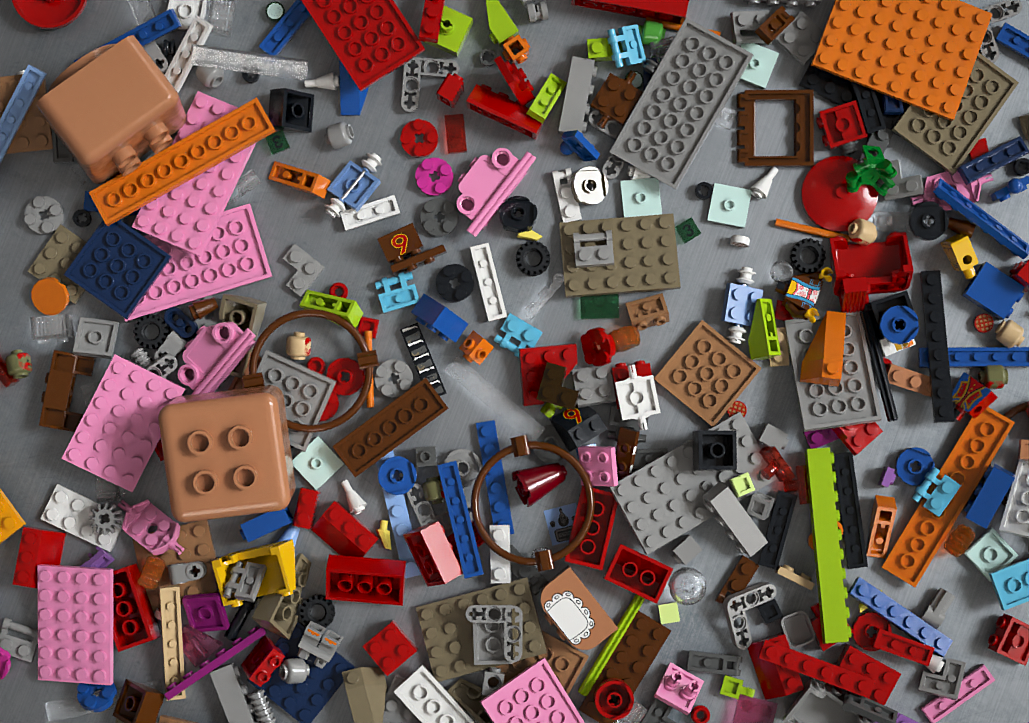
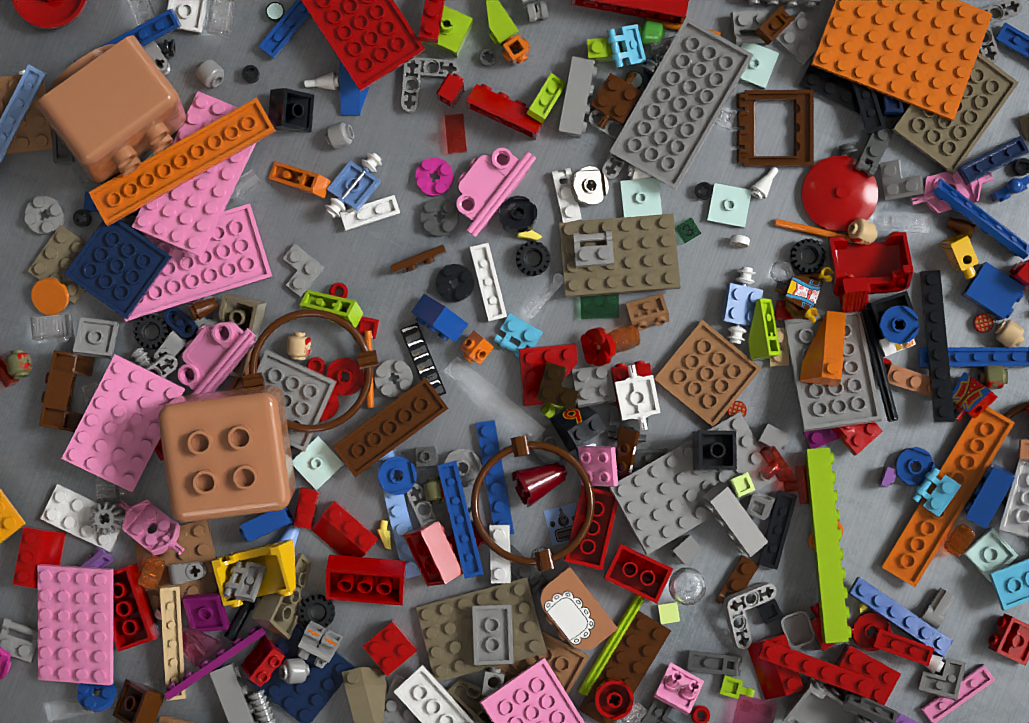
white plate [165,16,213,93] -> none
clear plate [191,44,308,81] -> none
clear green tile [265,130,290,155] -> none
white cone [341,480,367,515] -> none
medium azure plate [375,272,420,313] -> none
reddish brown slope [377,223,424,264] -> none
red plate [400,119,438,158] -> none
light grey beam [465,605,523,663] -> none
red plate [494,56,535,106] -> none
blue plate [560,130,600,161] -> none
tan plate [775,564,815,591] -> none
red plate [816,100,868,150] -> none
black plate [833,452,868,569] -> none
green piece [846,145,897,196] -> none
orange slope [866,495,897,558] -> none
black plate [909,202,949,241] -> none
red tile [968,138,989,161] -> none

